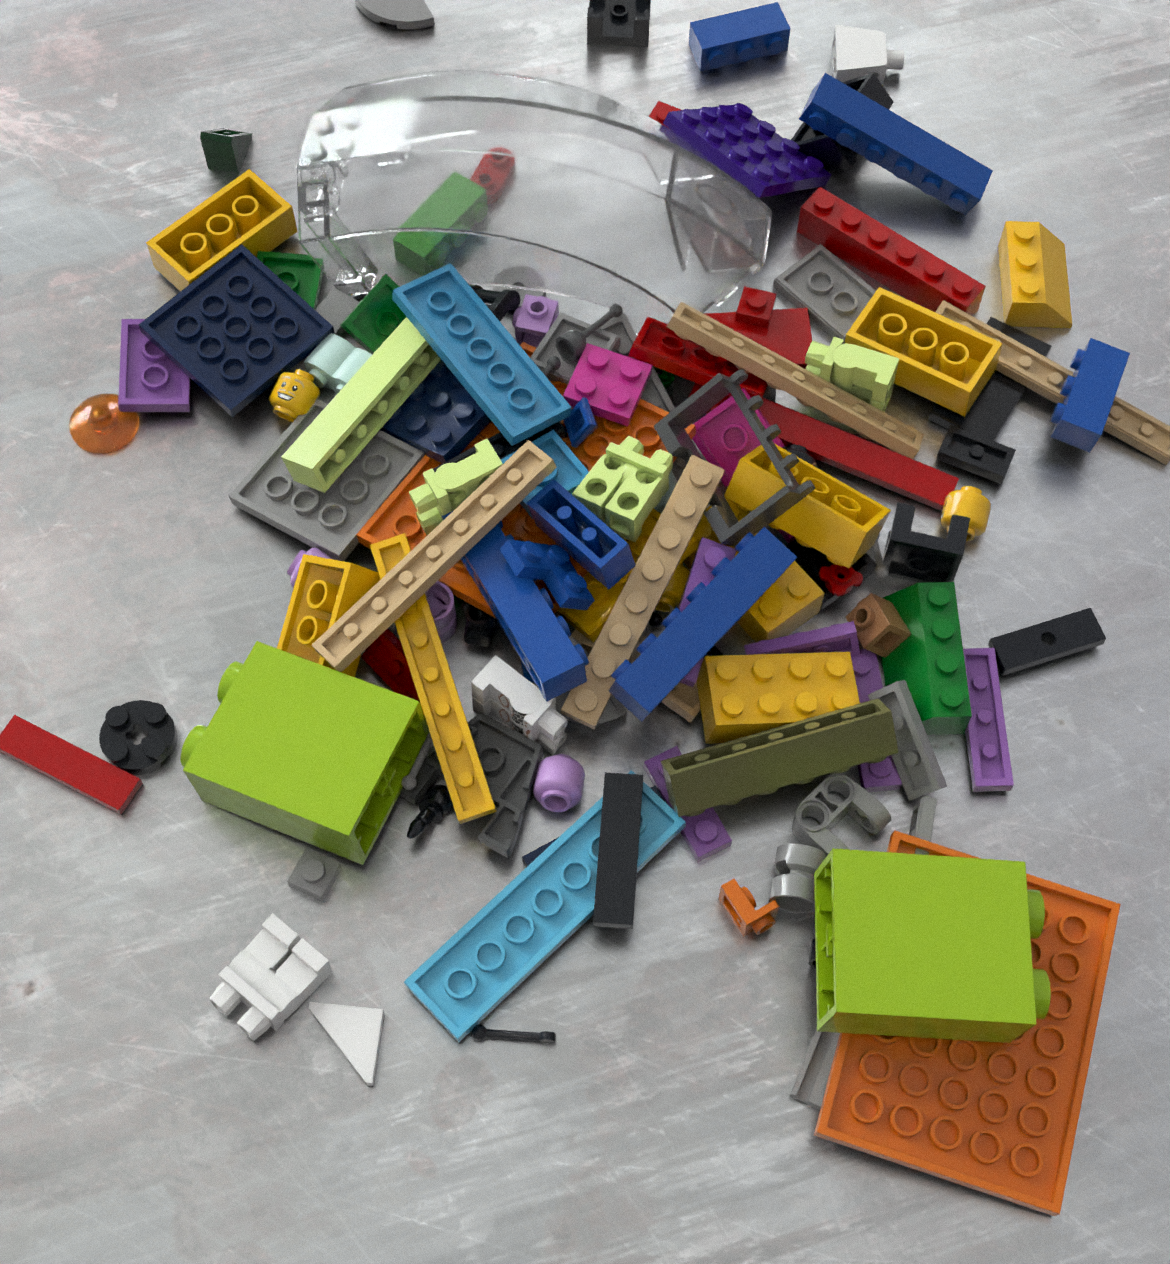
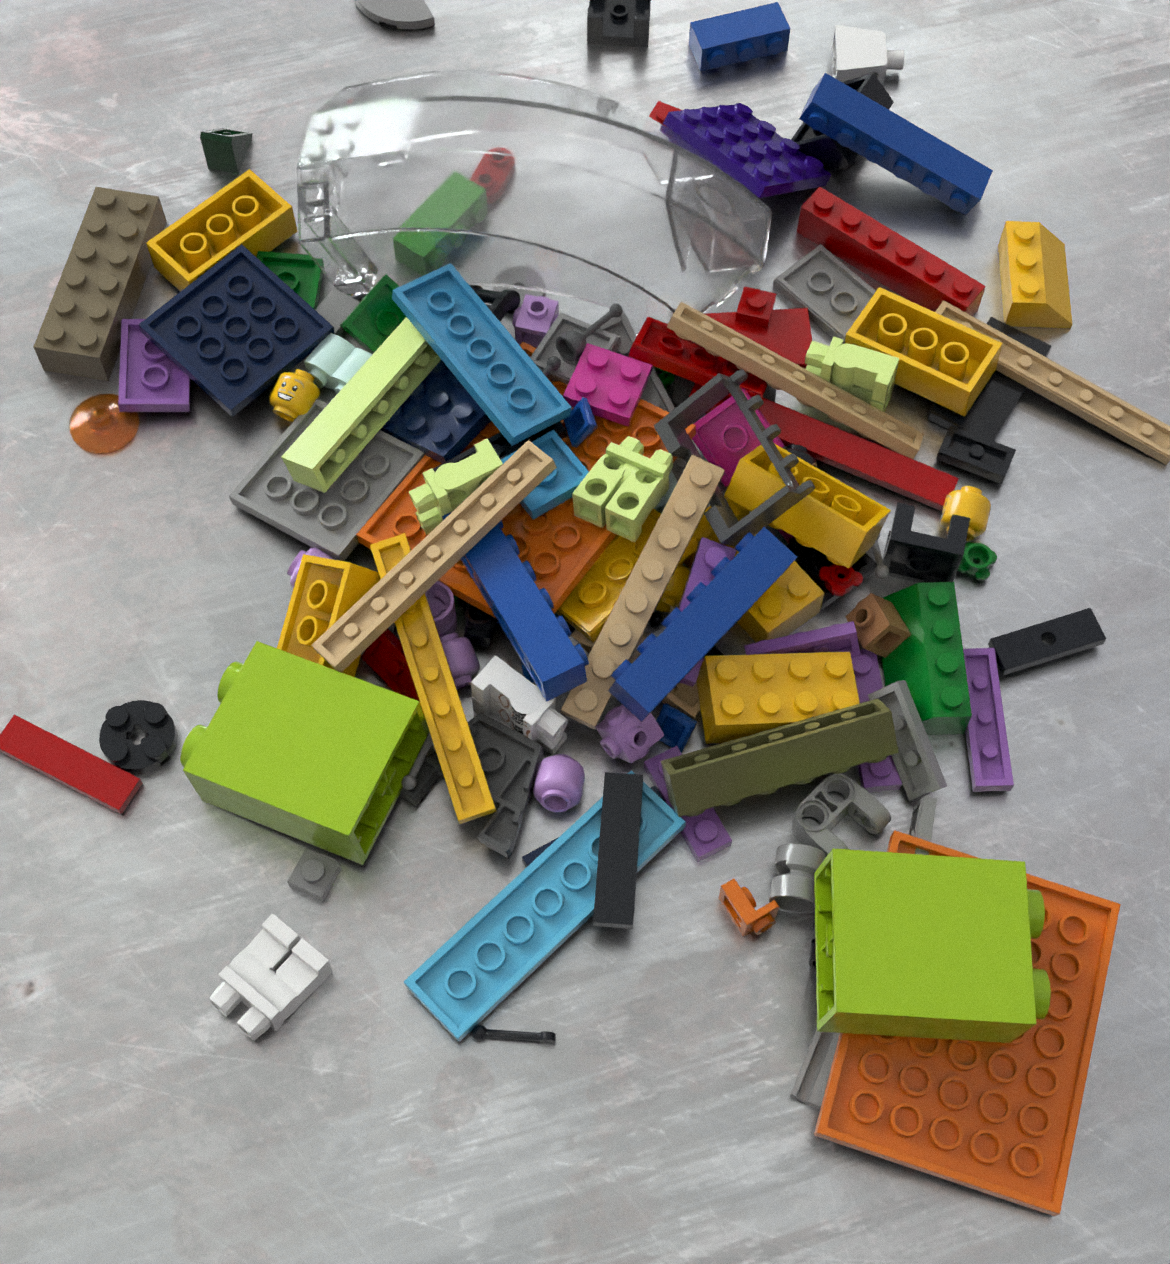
white tile [309,1002,384,1086] -> none
black bar [407,785,454,839] -> none
blue plate [500,539,595,610] -> none
blue brick [527,479,636,590] -> none
blue brick [1050,338,1130,453] -> none
none -> dark tan brick [33,187,167,381]
none -> lavender head [440,633,480,690]
none -> lavender brick [596,704,664,764]
none -> blue slope [656,703,697,753]
none -> green plate [958,542,997,581]

